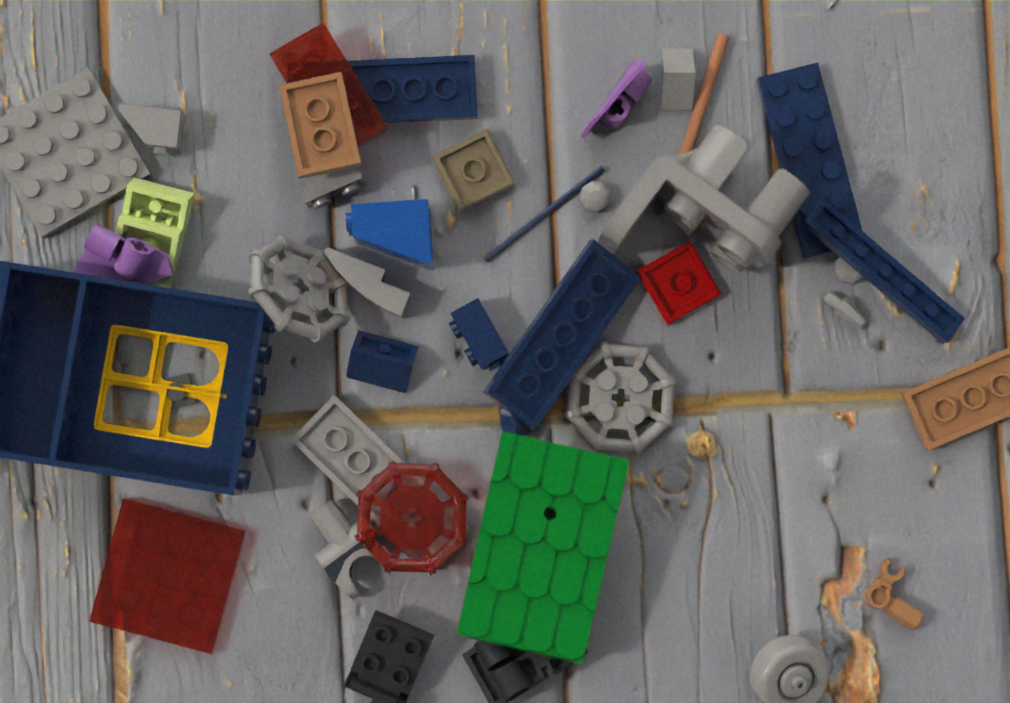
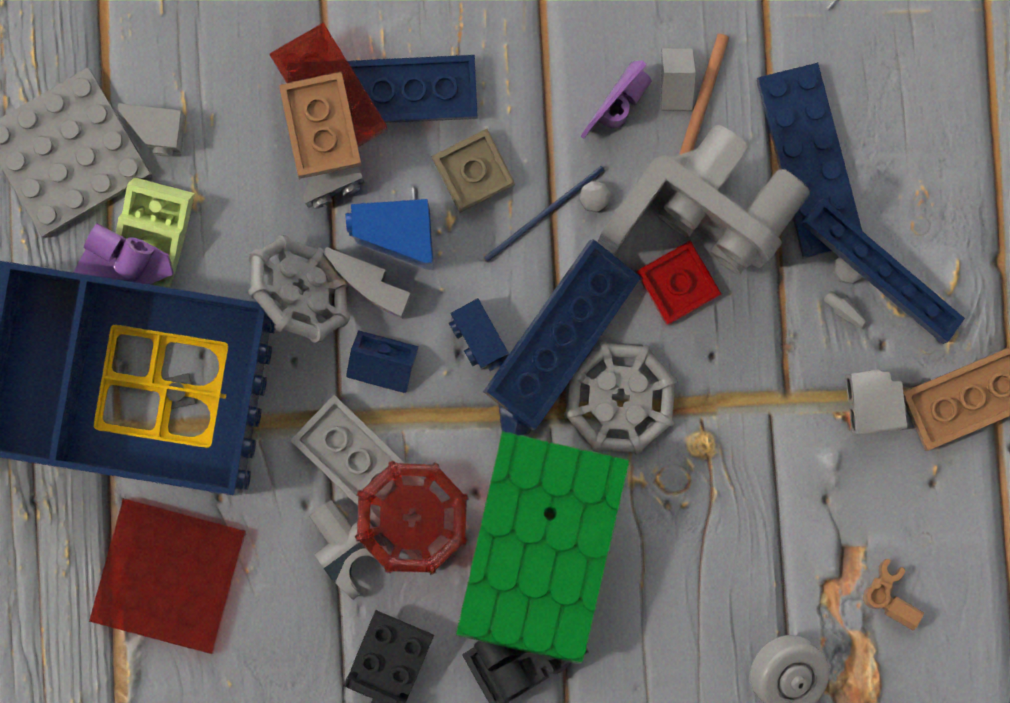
none -> light grey piece [845,369,907,434]

